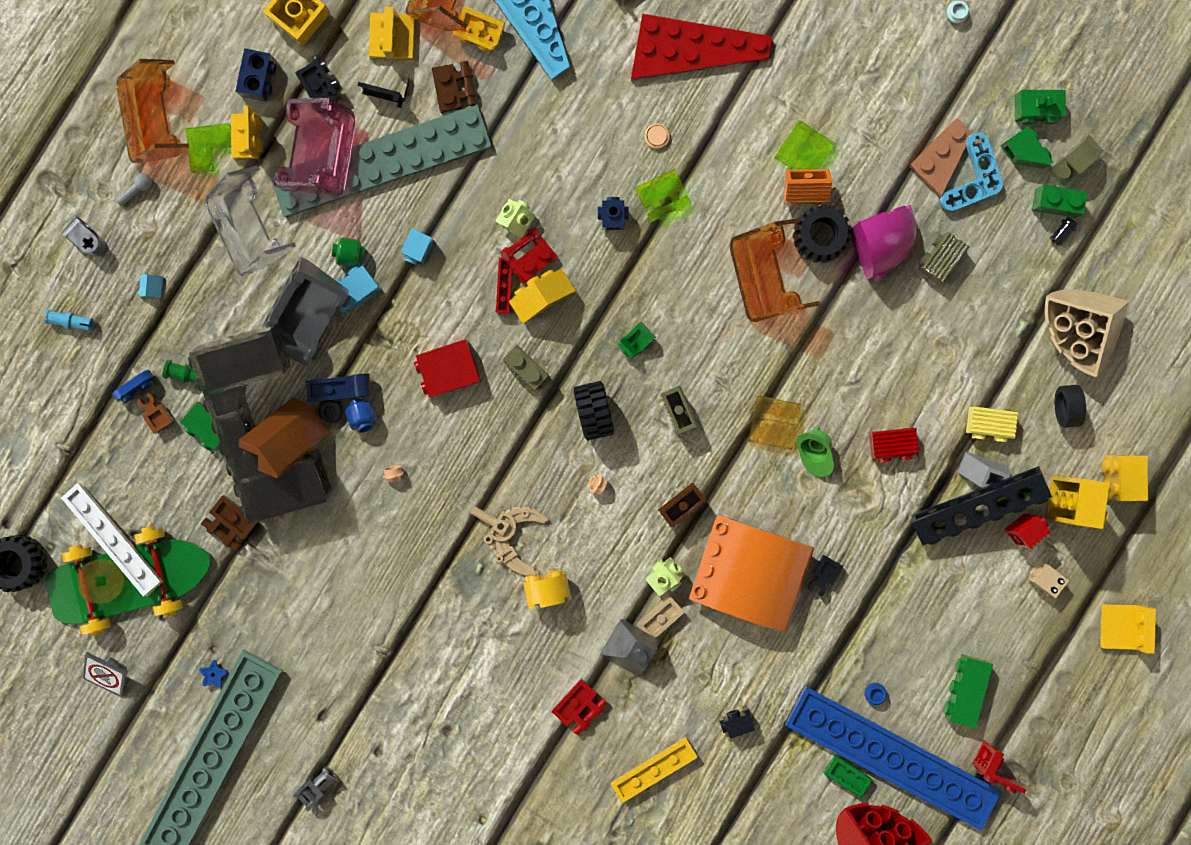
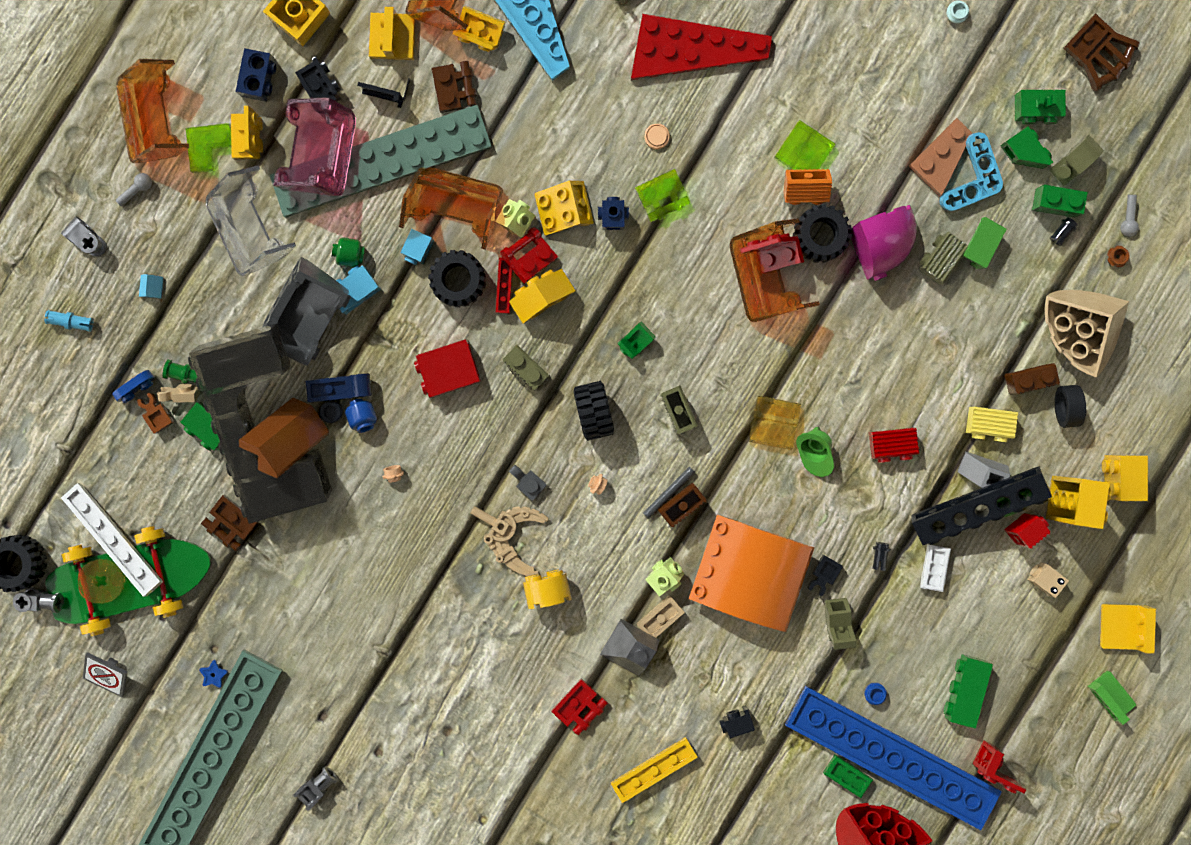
none -> flat silver connector [13,587,64,613]
none -> tan plate [157,383,201,402]
none -> clear orange windscreen [399,167,503,250]
none -> black tyre [428,250,486,308]
none -> dark grey plate [509,465,547,501]
none -> yellow bracket [535,180,594,235]
none -> dark grey bar [643,466,695,519]
none -> red bracket [740,233,804,274]
none -> olive brick [825,598,856,650]
none -> black pin [872,542,891,571]
none -> white plate [920,544,951,592]
none -> bright green panel [963,217,1007,269]
none -> reddish brown brick [1005,363,1060,395]
none -> reddish brown plate [1063,13,1140,91]
none -> bright green panel [1088,671,1136,725]
none -> dark orange plate [1107,246,1129,268]
none -> light grey bar [1120,194,1139,237]

